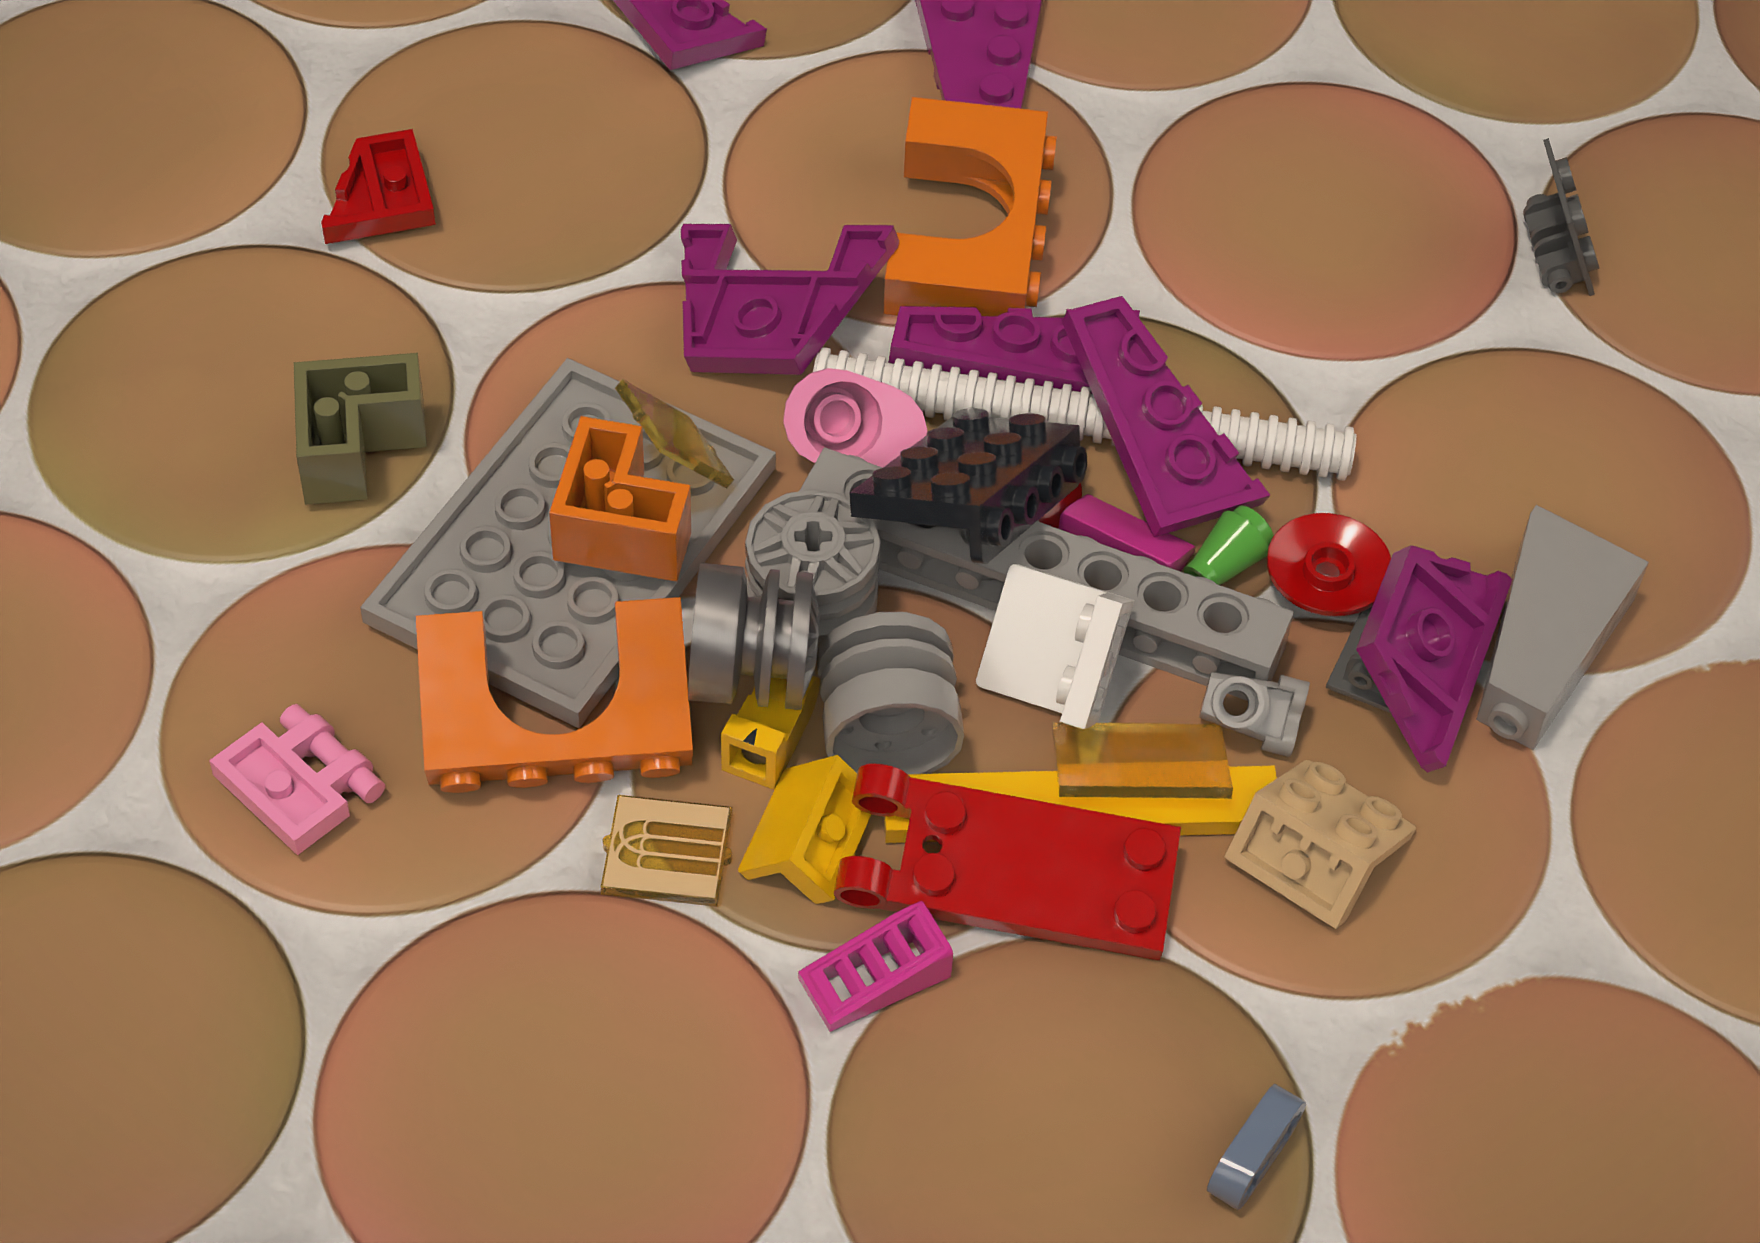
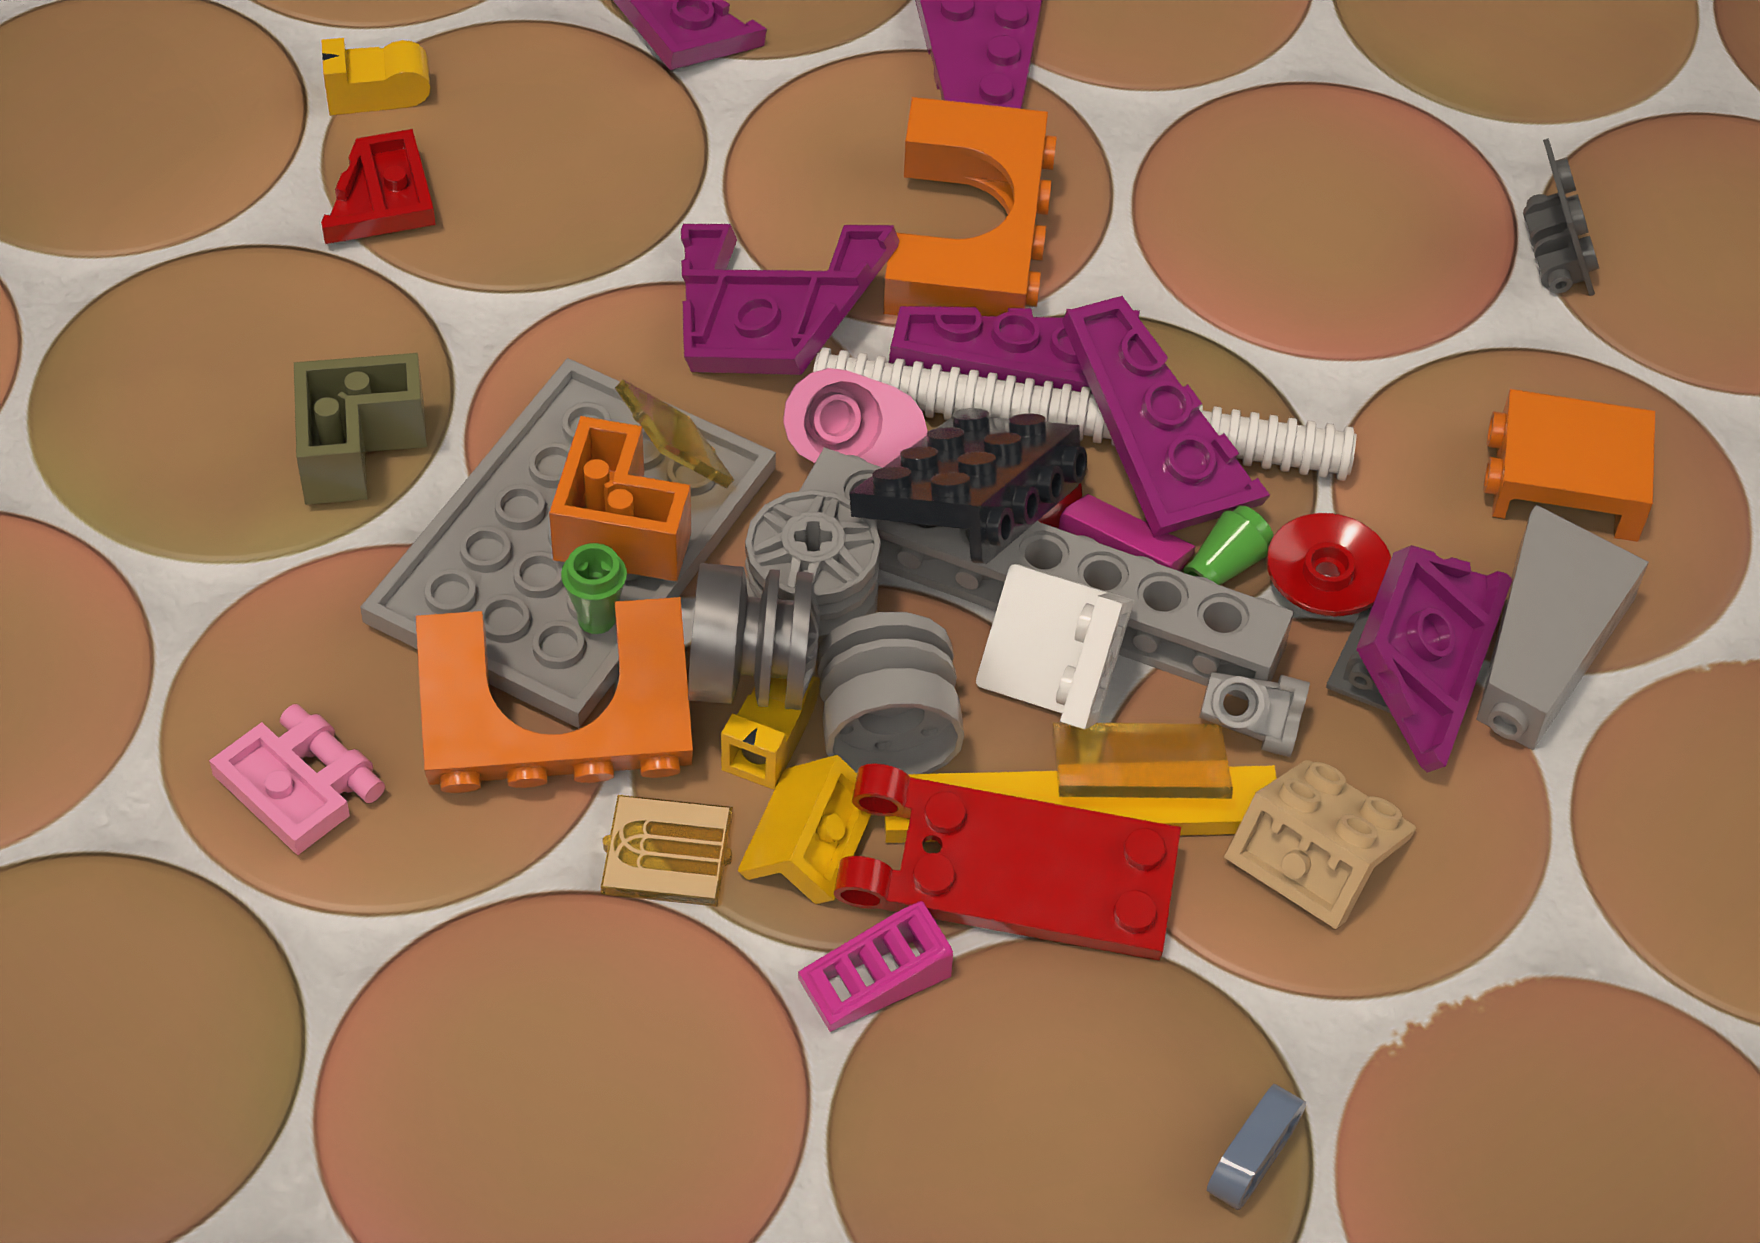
none -> yellow leg [321,38,430,116]
none -> bright green cone [561,543,627,634]
none -> orange panel [1483,389,1655,542]

